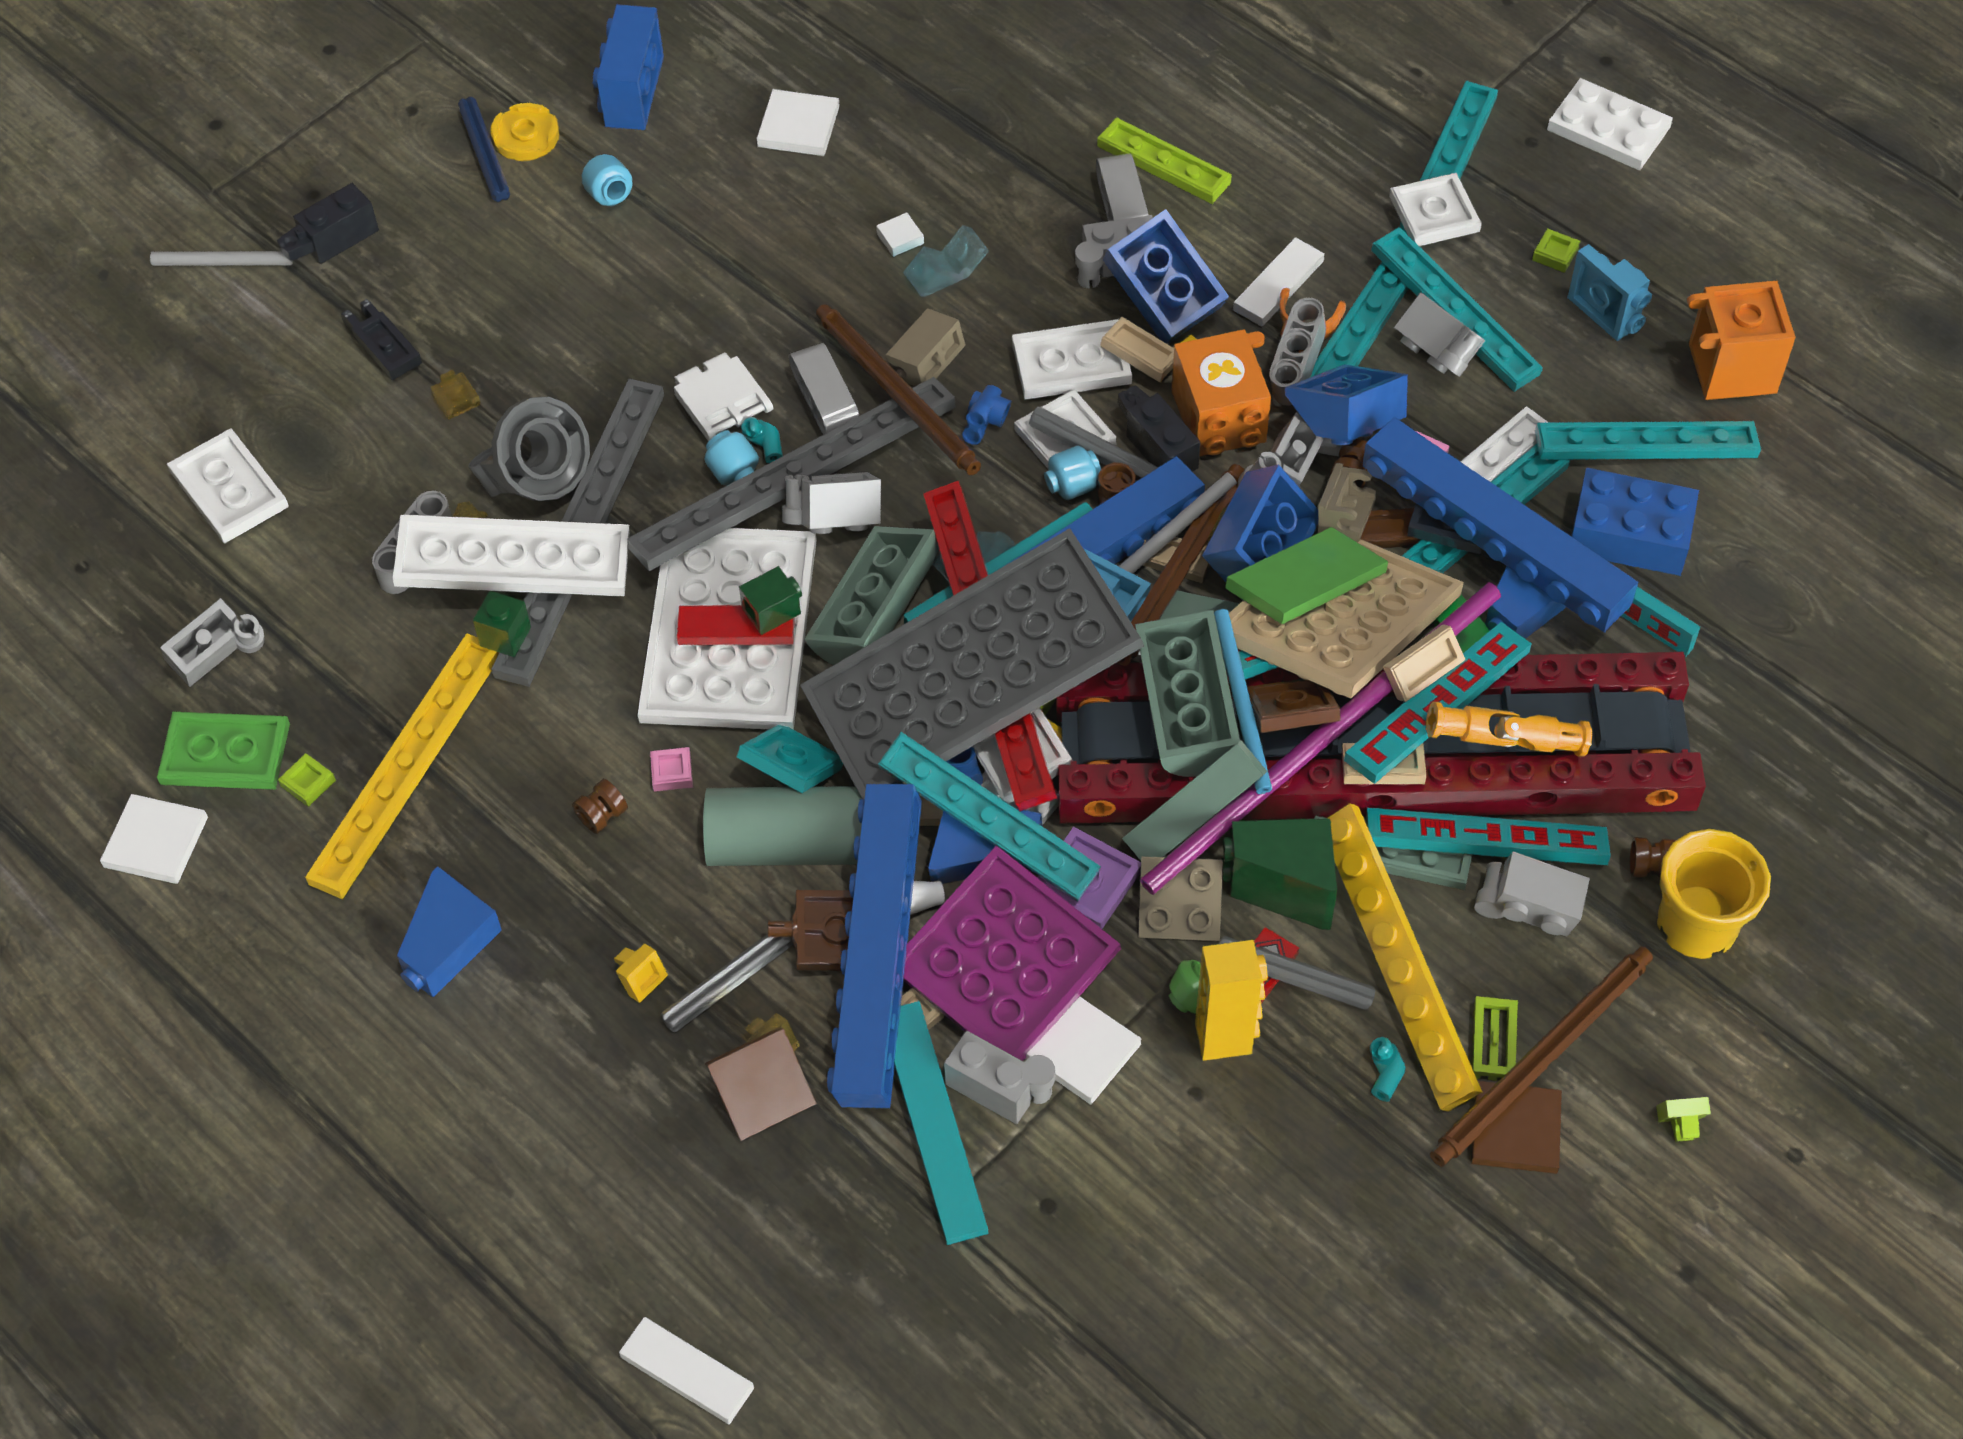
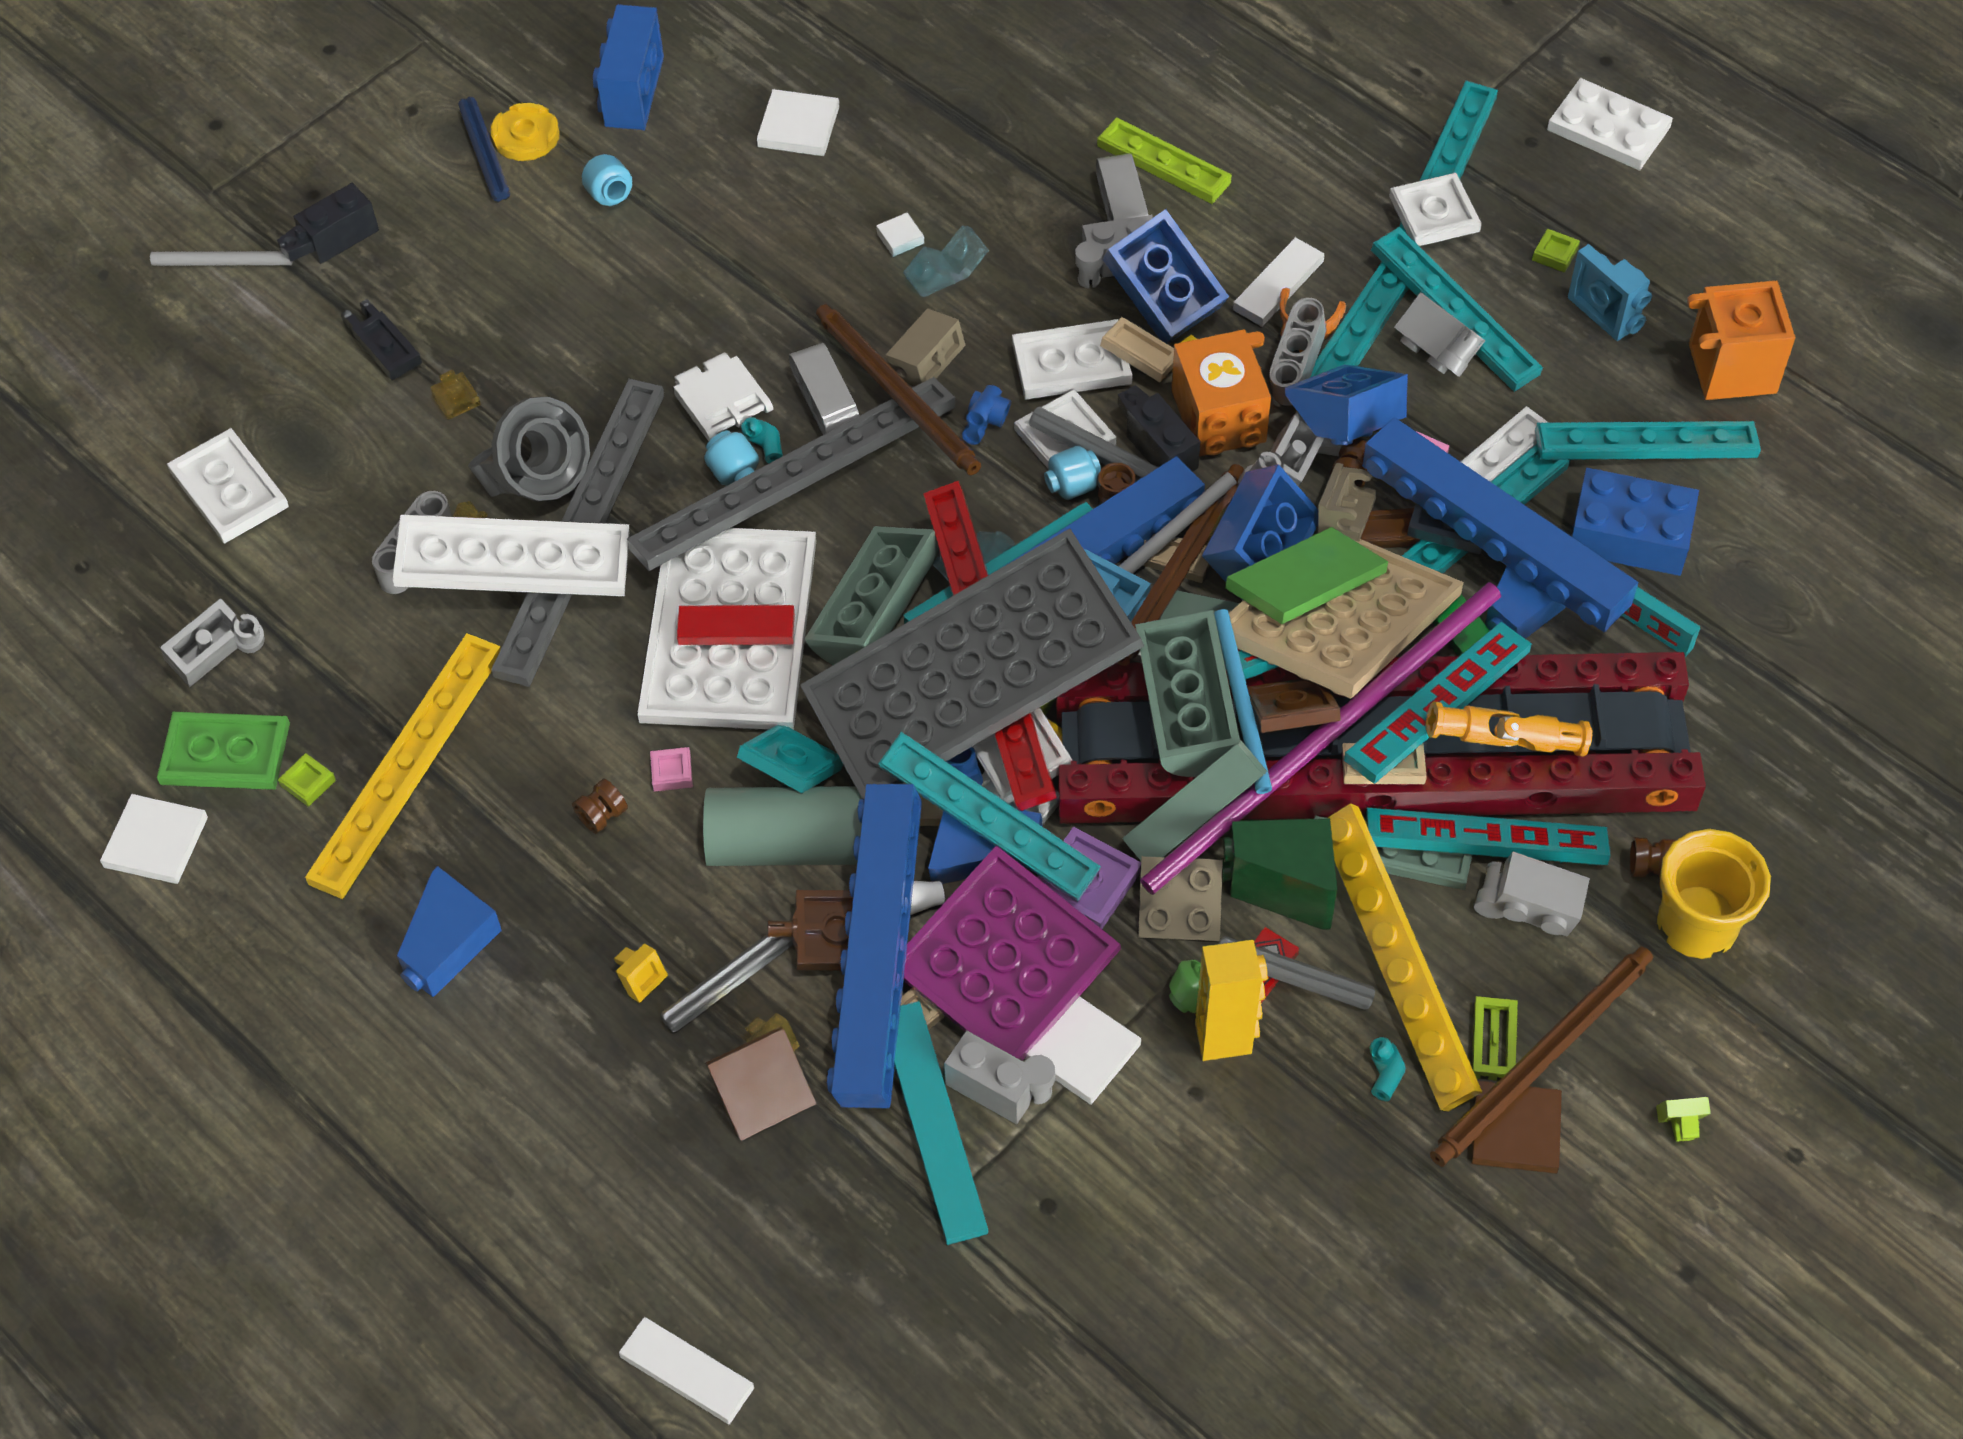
dark green brick [473,591,531,657] -> none
dark green brick [739,566,802,635] -> none
hinge [782,472,881,534] -> none
tan tile [1383,625,1465,702] -> none

